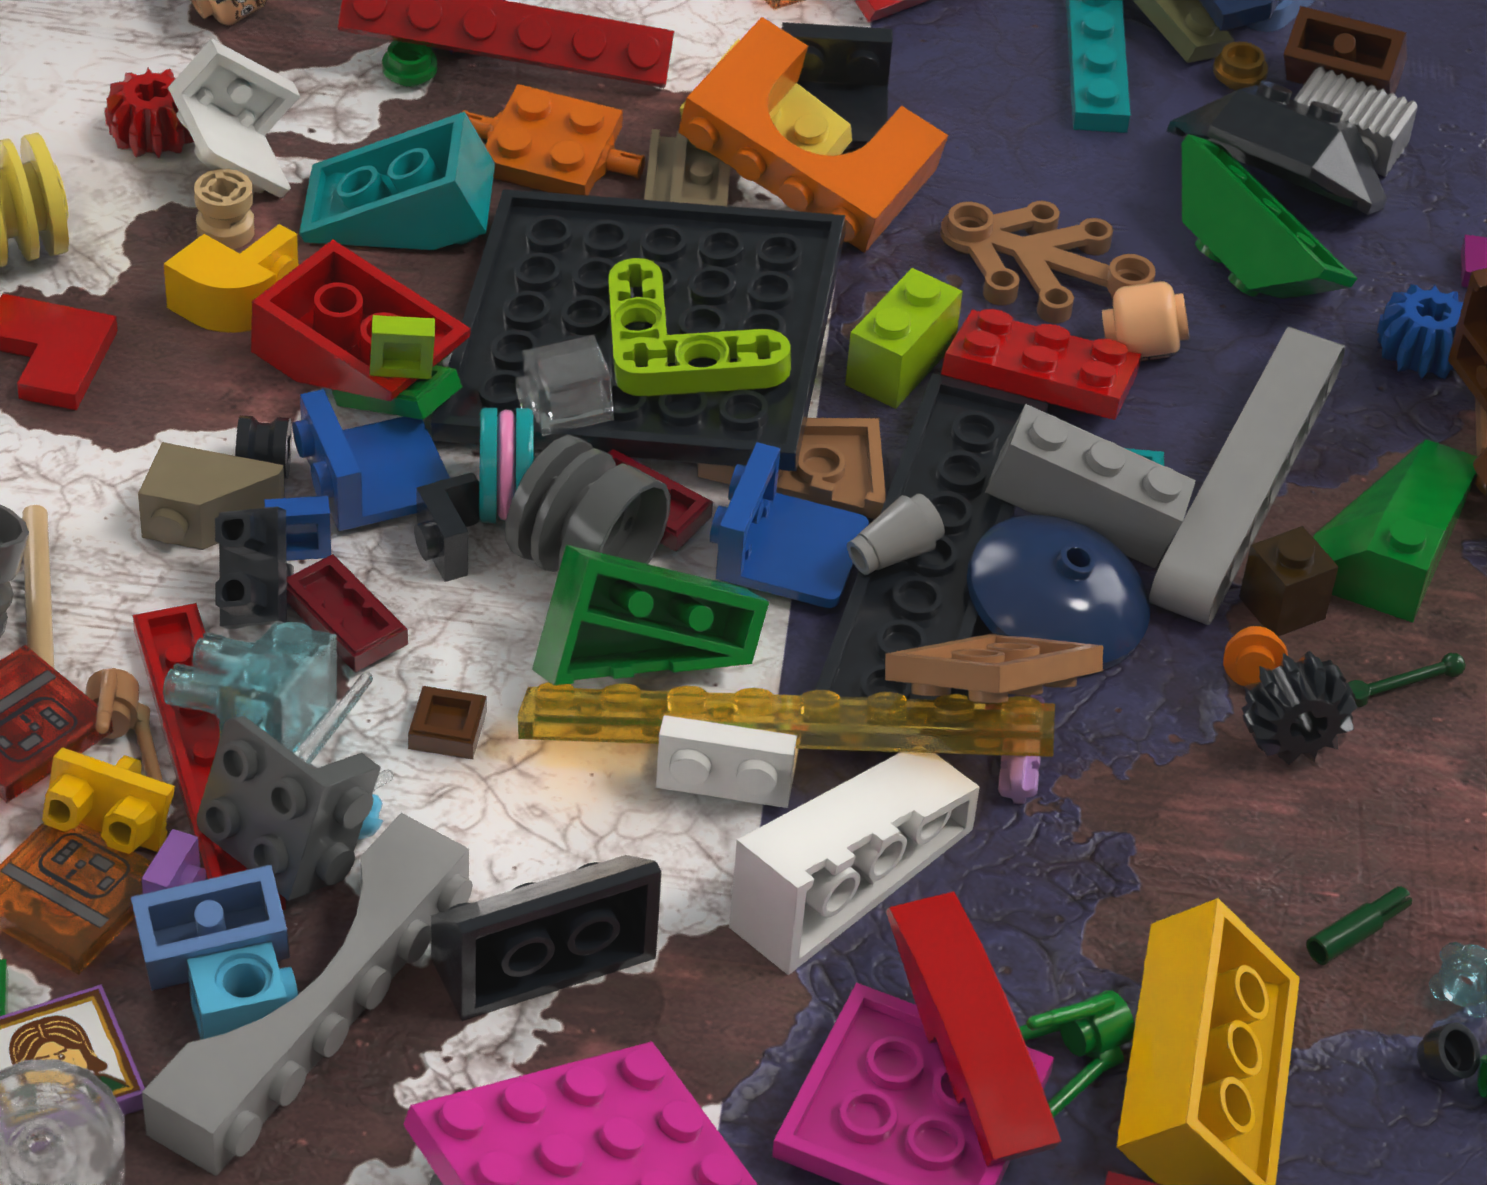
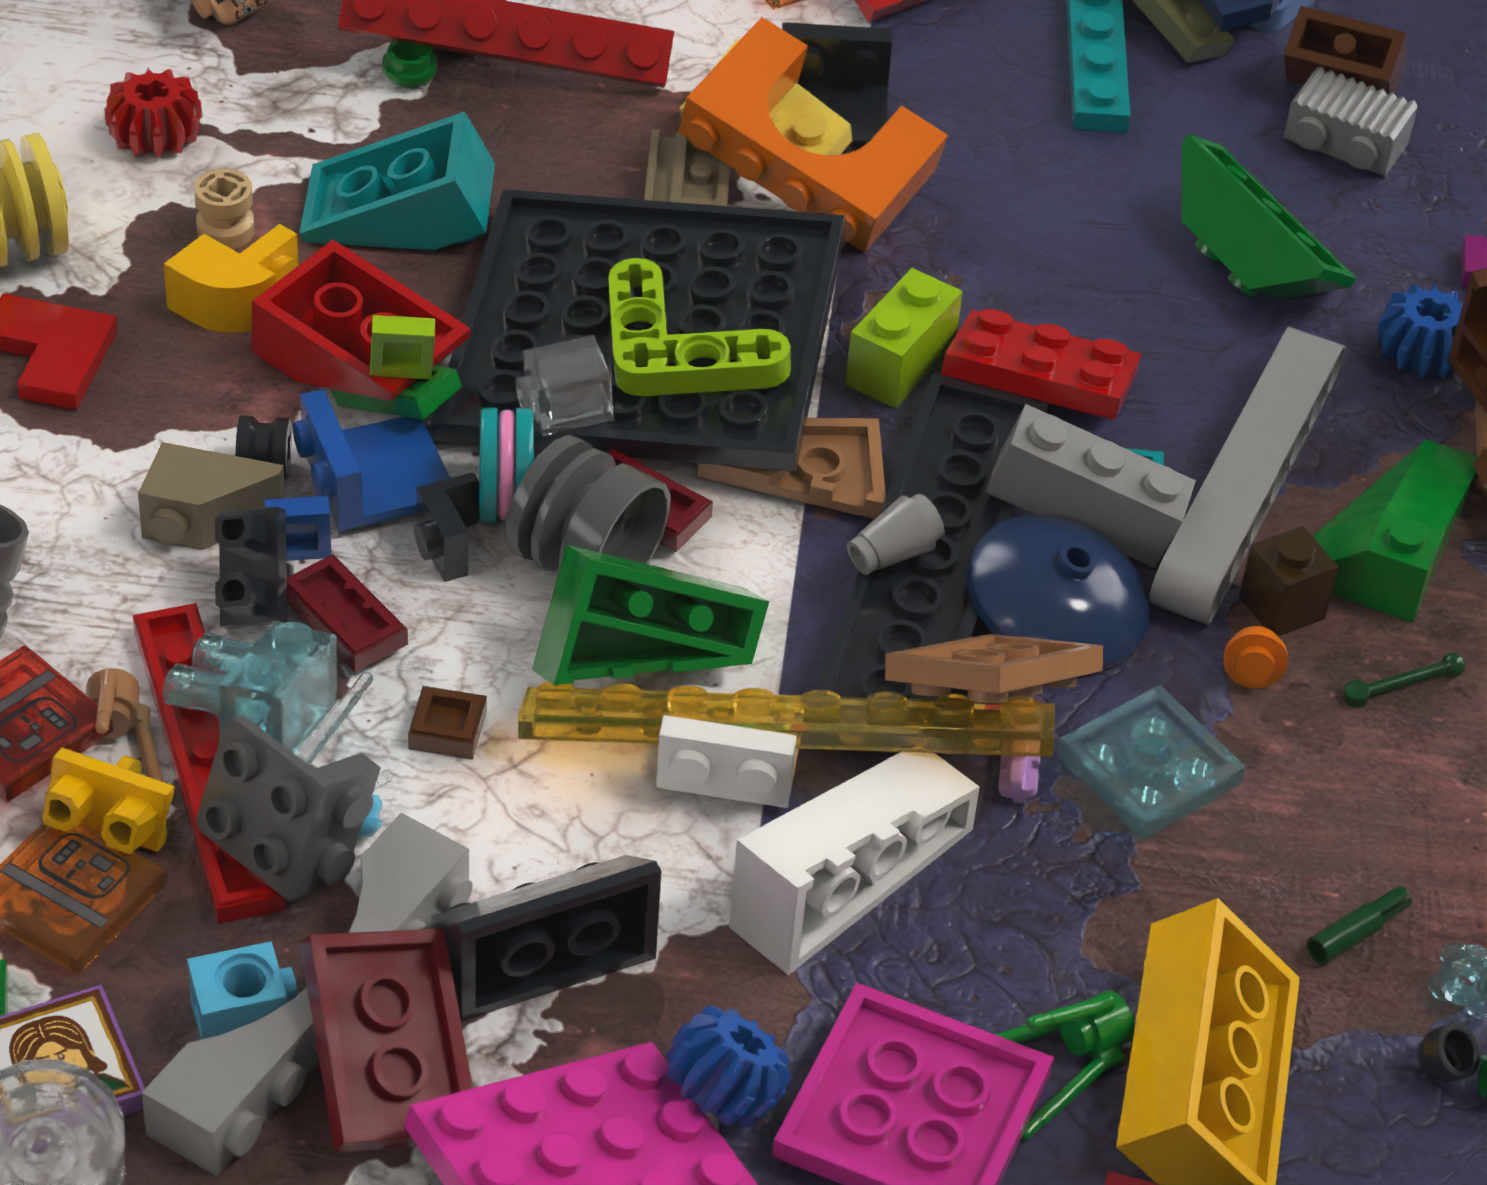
tan bar [22,505,56,709] -> none
medium blue brick [131,865,290,990] -> none
medium lavender plate [142,829,206,894] -> none
white bracket [168,39,300,198] -> none
orange plate [462,84,645,195] -> none
blue bracket [709,442,869,608] -> none
red slope [886,891,1061,1166] -> none
medium nougat plant [940,201,1156,323] -> none
light nougat head [1102,281,1189,361] -> none
black wedge [1166,81,1387,215] -> none
pearl gold plate [1213,41,1268,90] -> none
black gear [1241,650,1357,765] -> none
none -> dark red plate [300,928,473,1153]
none -> blue gear [666,1005,792,1128]
none -> clear light blue plate [1057,685,1246,840]

